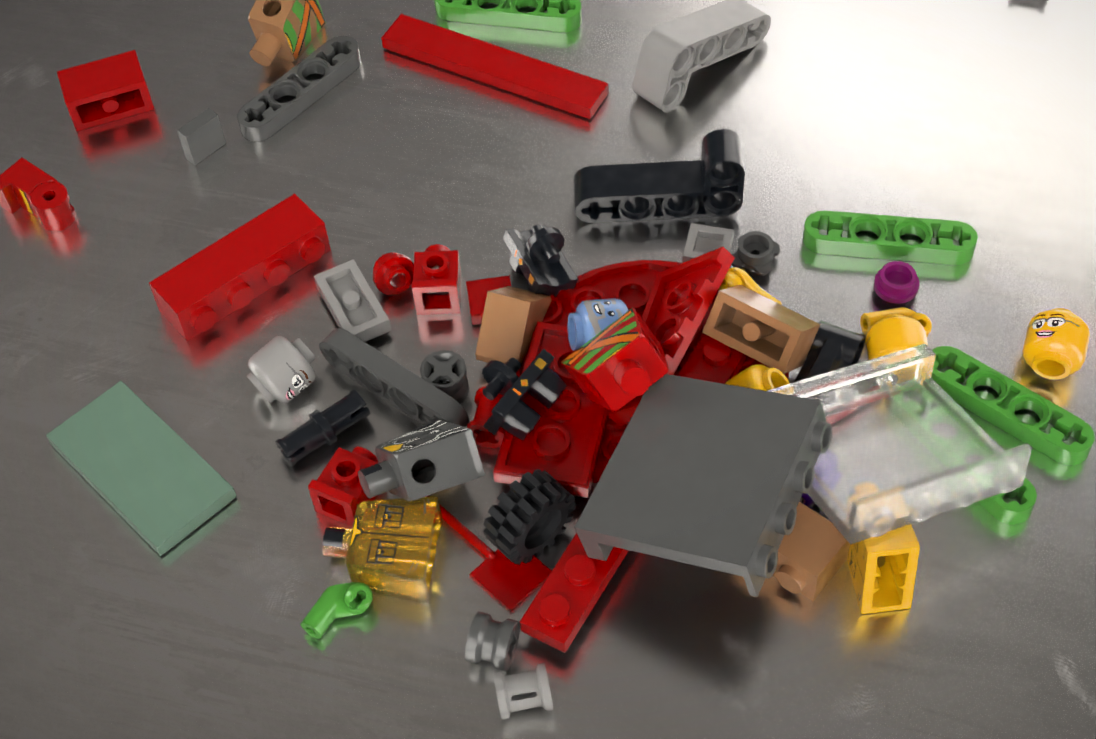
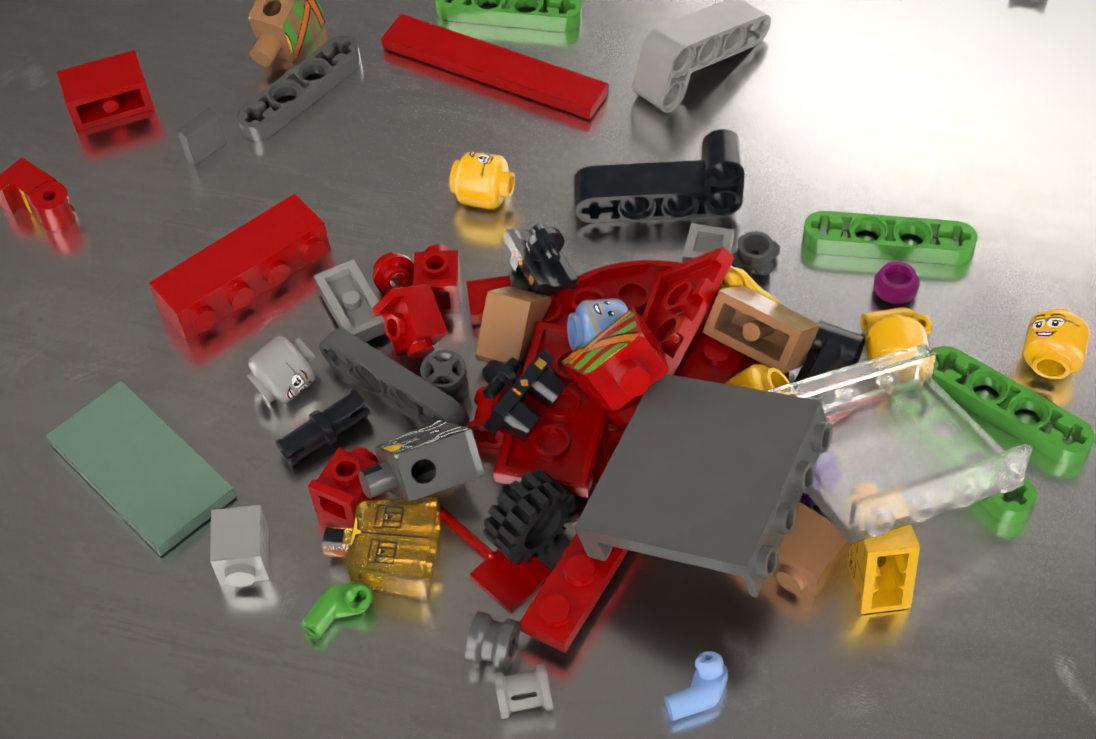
none -> light grey brick [210,505,270,587]
none -> red brick [372,284,448,359]
none -> yellow head [449,151,515,210]
none -> light blue arm [664,651,728,721]

